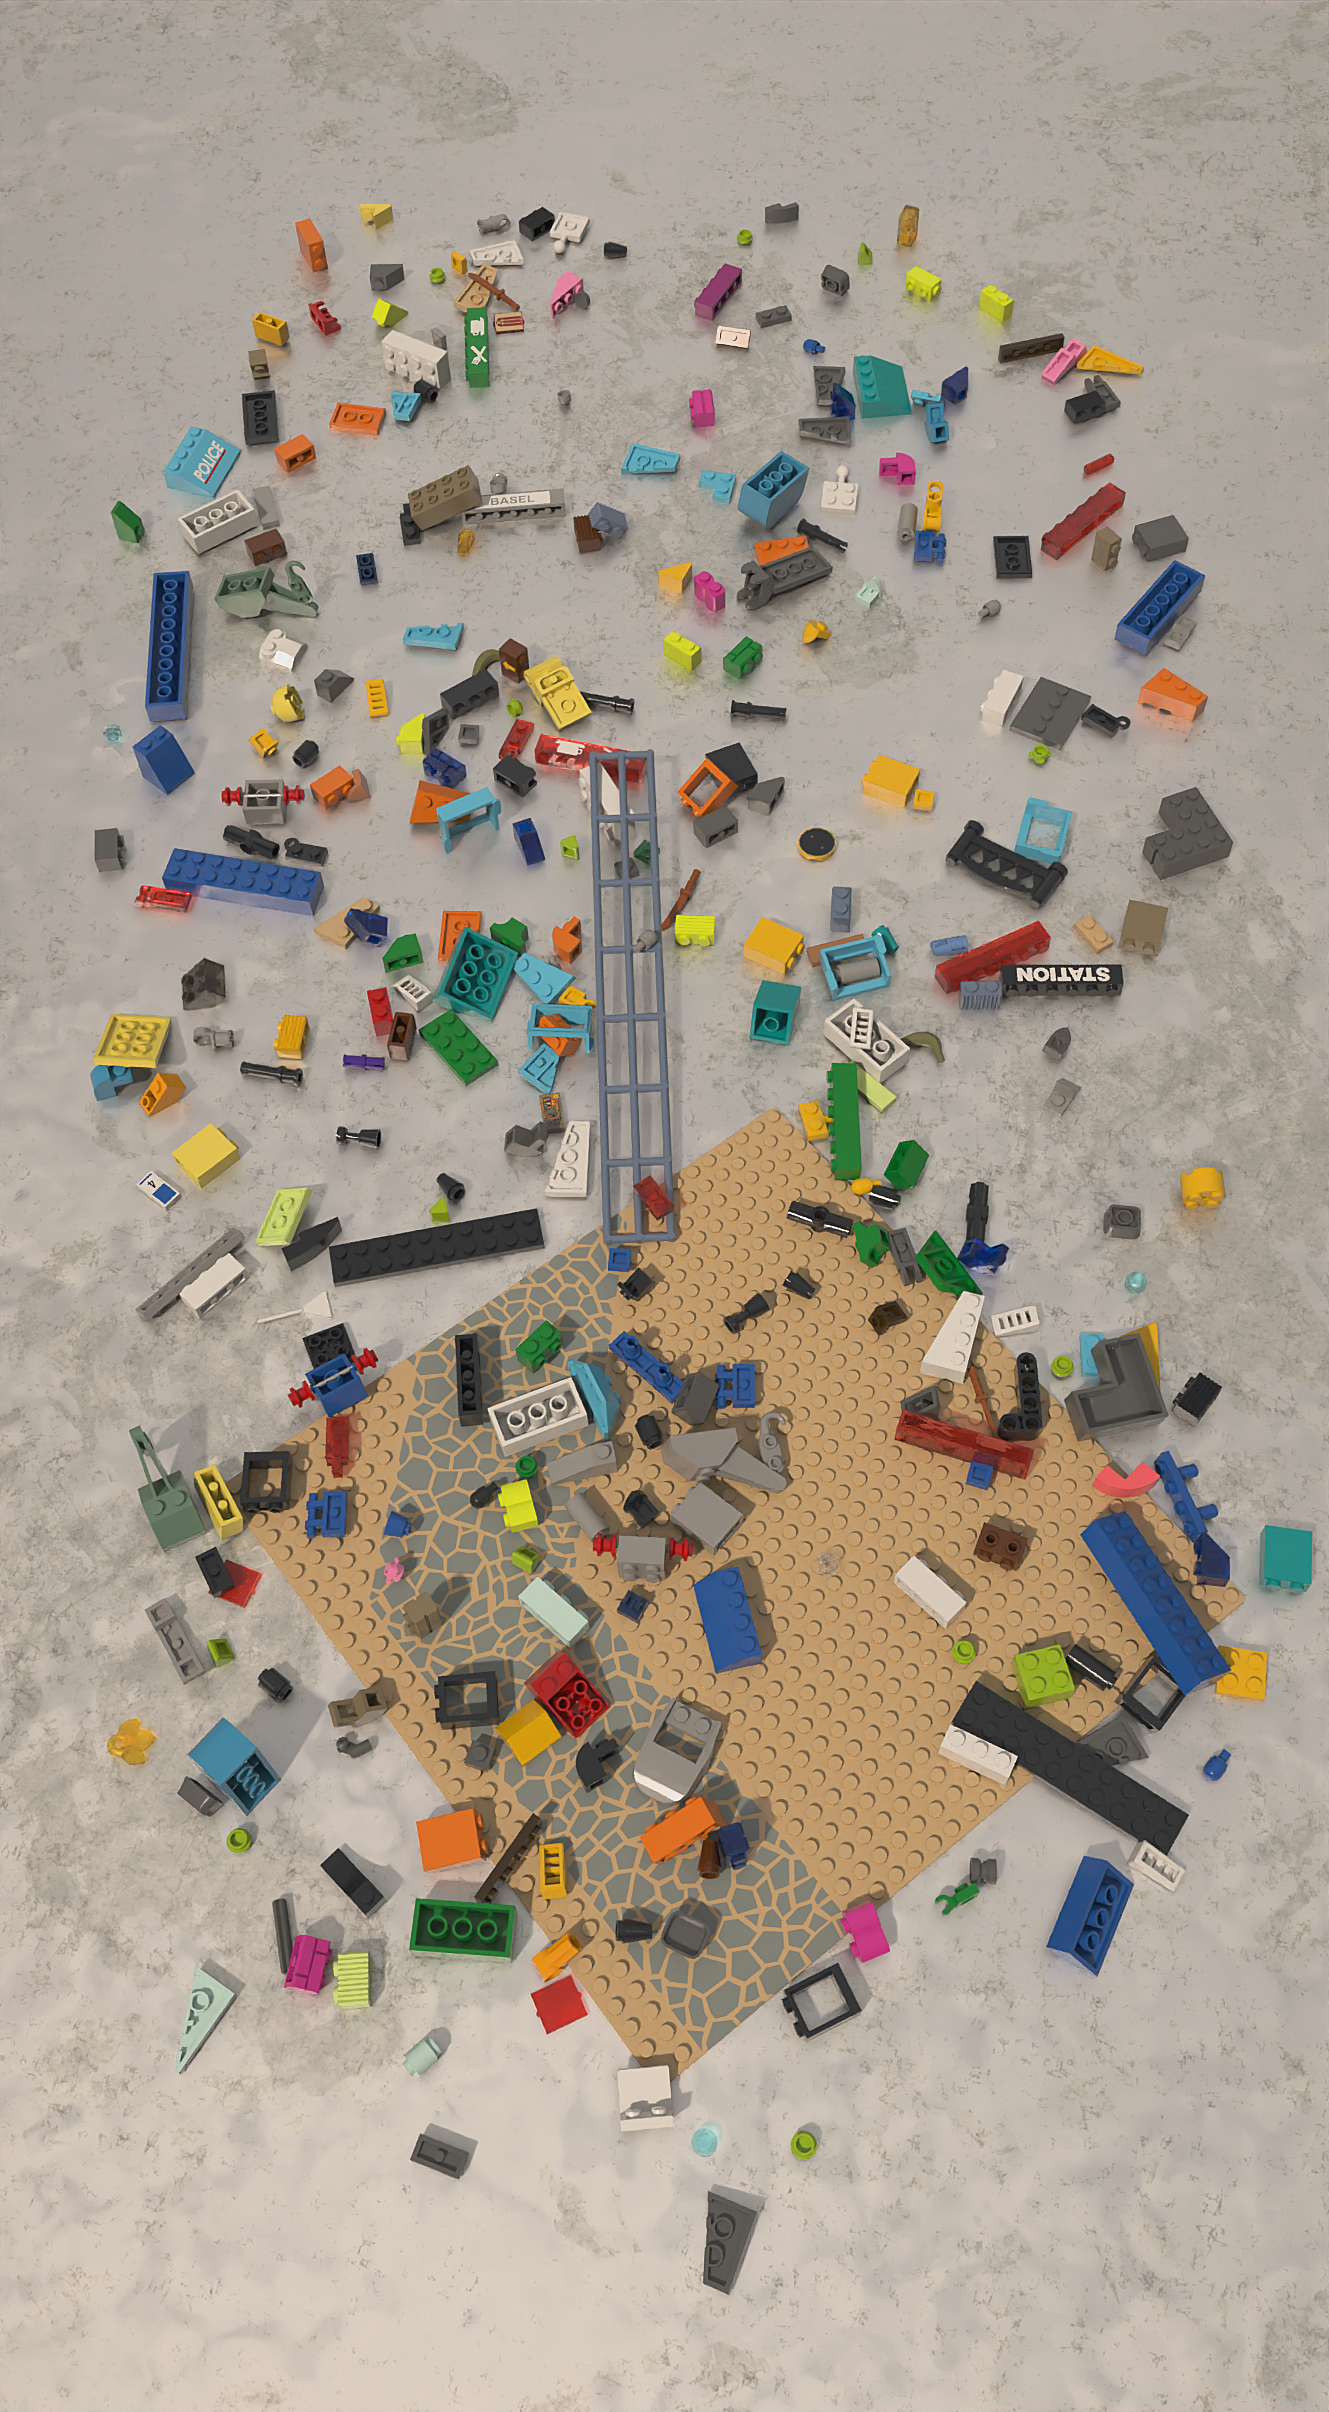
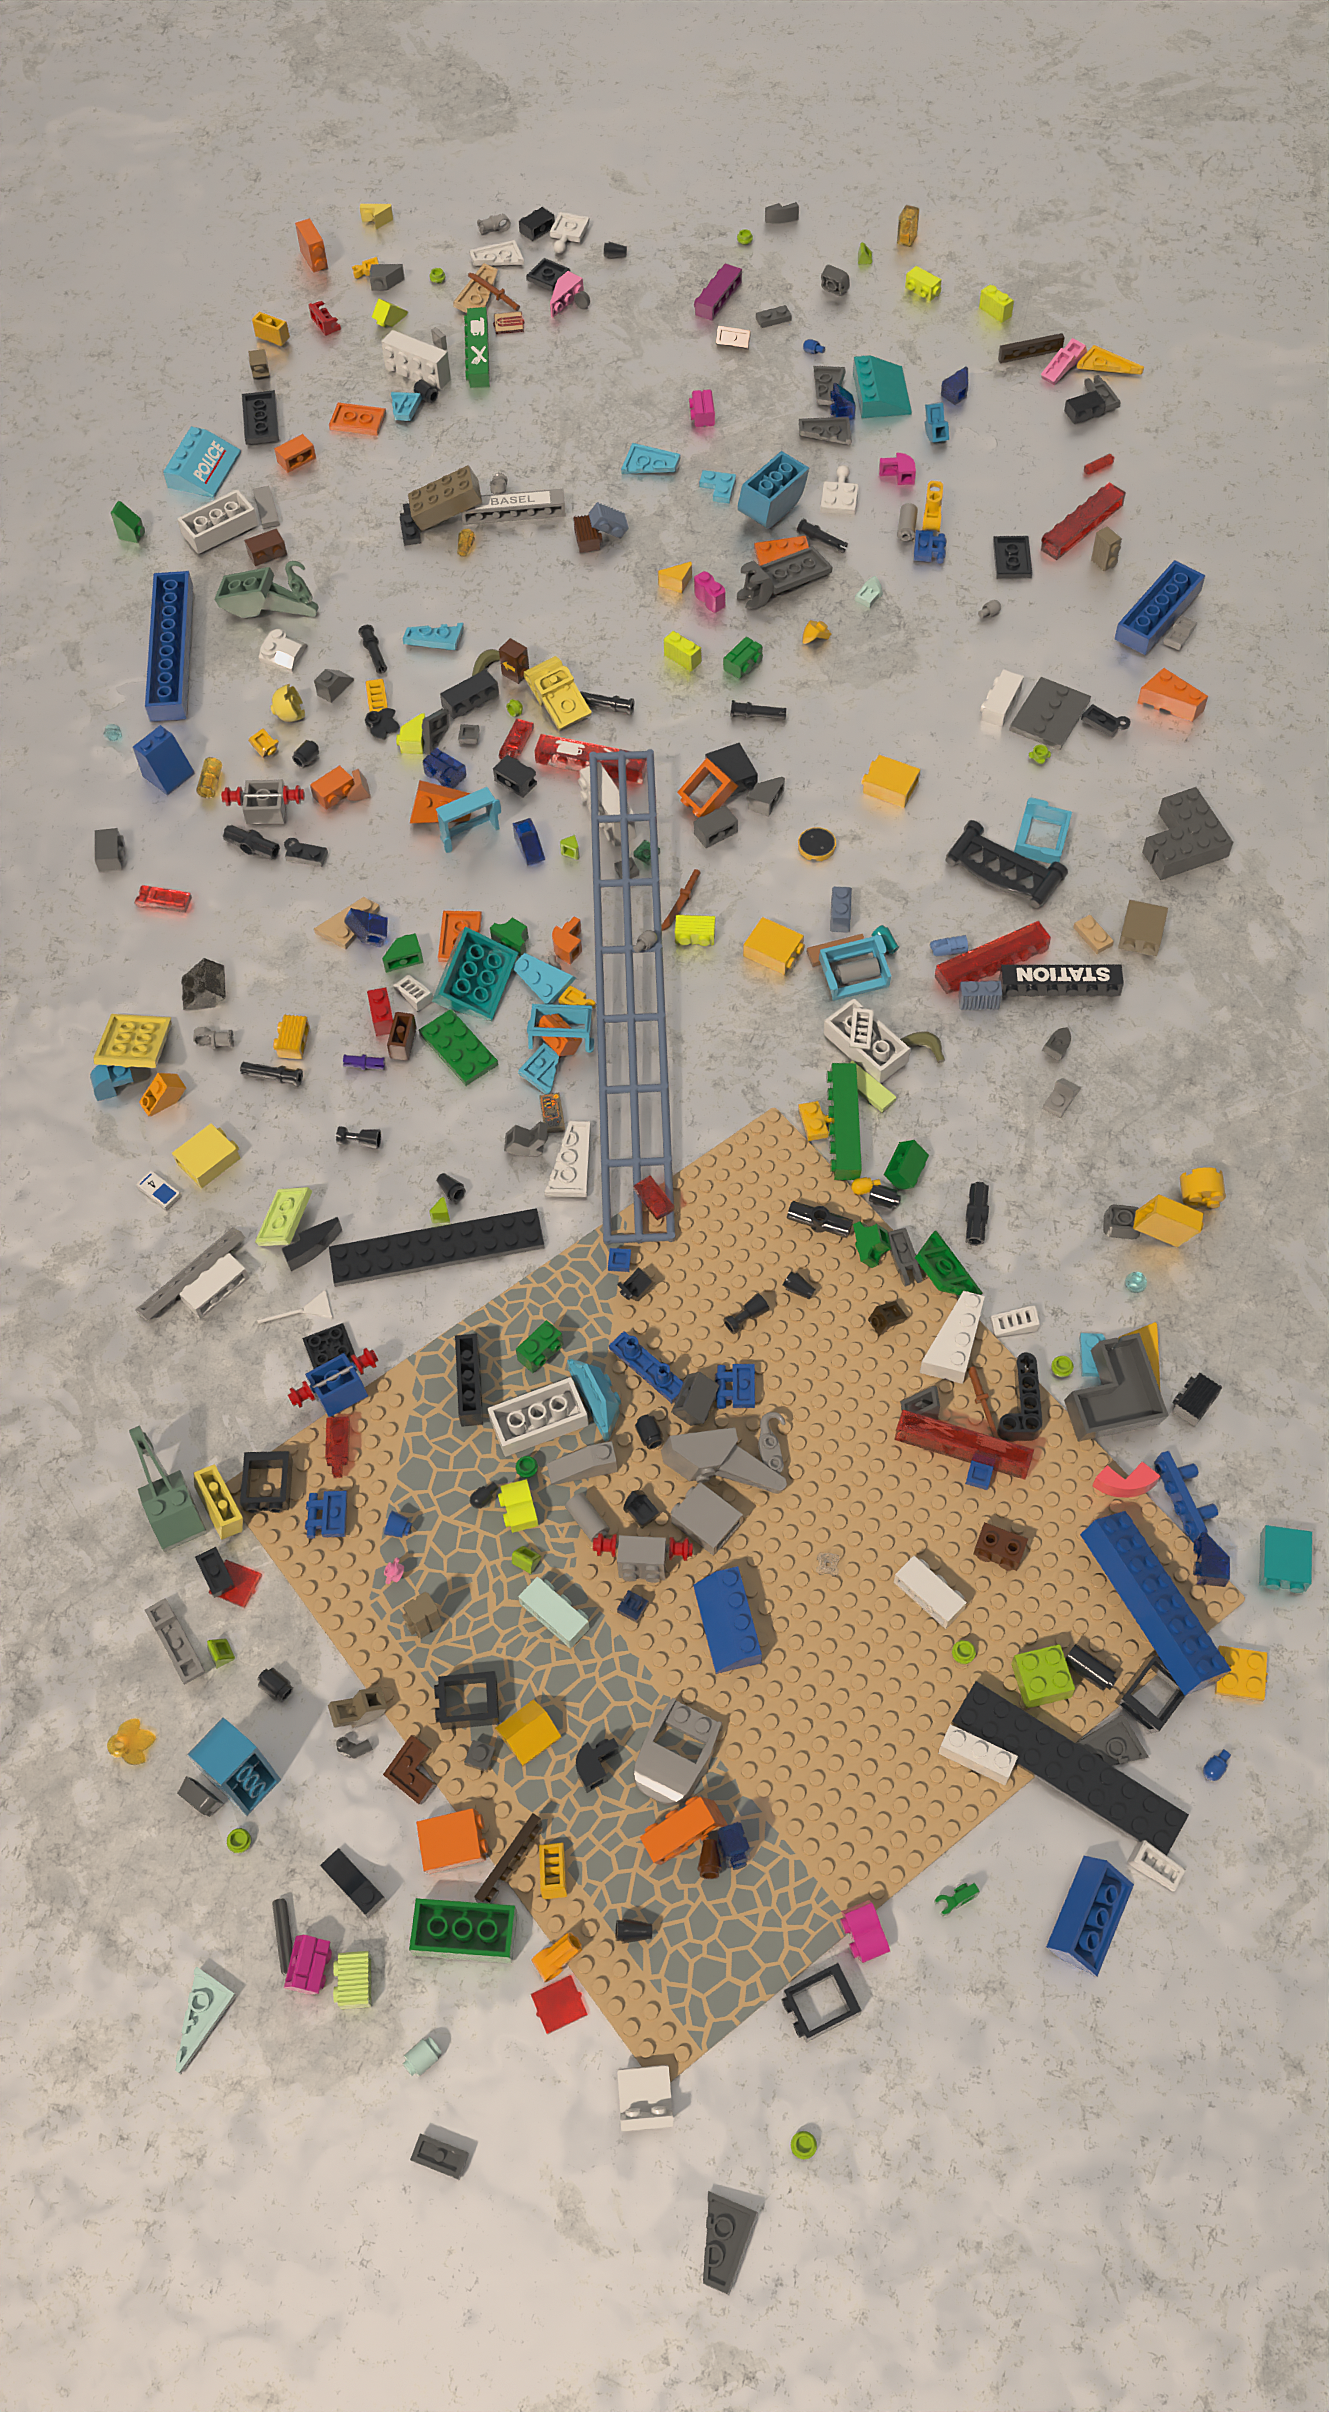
blue brick [162,848,324,916] -> none
dark blue slope [356,553,378,585] -> none
yellow plate [451,251,467,275] -> none
red slope [524,1651,610,1739] -> none
light grey hinge [557,390,571,405] -> none
dark grey piece [661,1911,710,1959] -> none
clear light blue plate [691,2128,718,2157] -> none
teal slope [749,980,801,1045] -> none
medium azure wing [910,390,946,409] -> none
yellow plate [913,789,935,811] -> none
clear blue brick [957,1237,1009,1275] -> none
dark grey wheel [969,1858,997,1885] -> none
dark grey brick [1132,515,1189,562] -> none
none -> clear yellow pin [196,757,222,798]
none -> yellow plate [352,257,379,278]
none -> black pin [358,624,387,674]
none -> black plate [365,708,400,740]
none -> reddish brown plate [383,1735,436,1804]
none -> black plate [526,258,570,291]
none -> yellow brick [1133,1194,1204,1247]

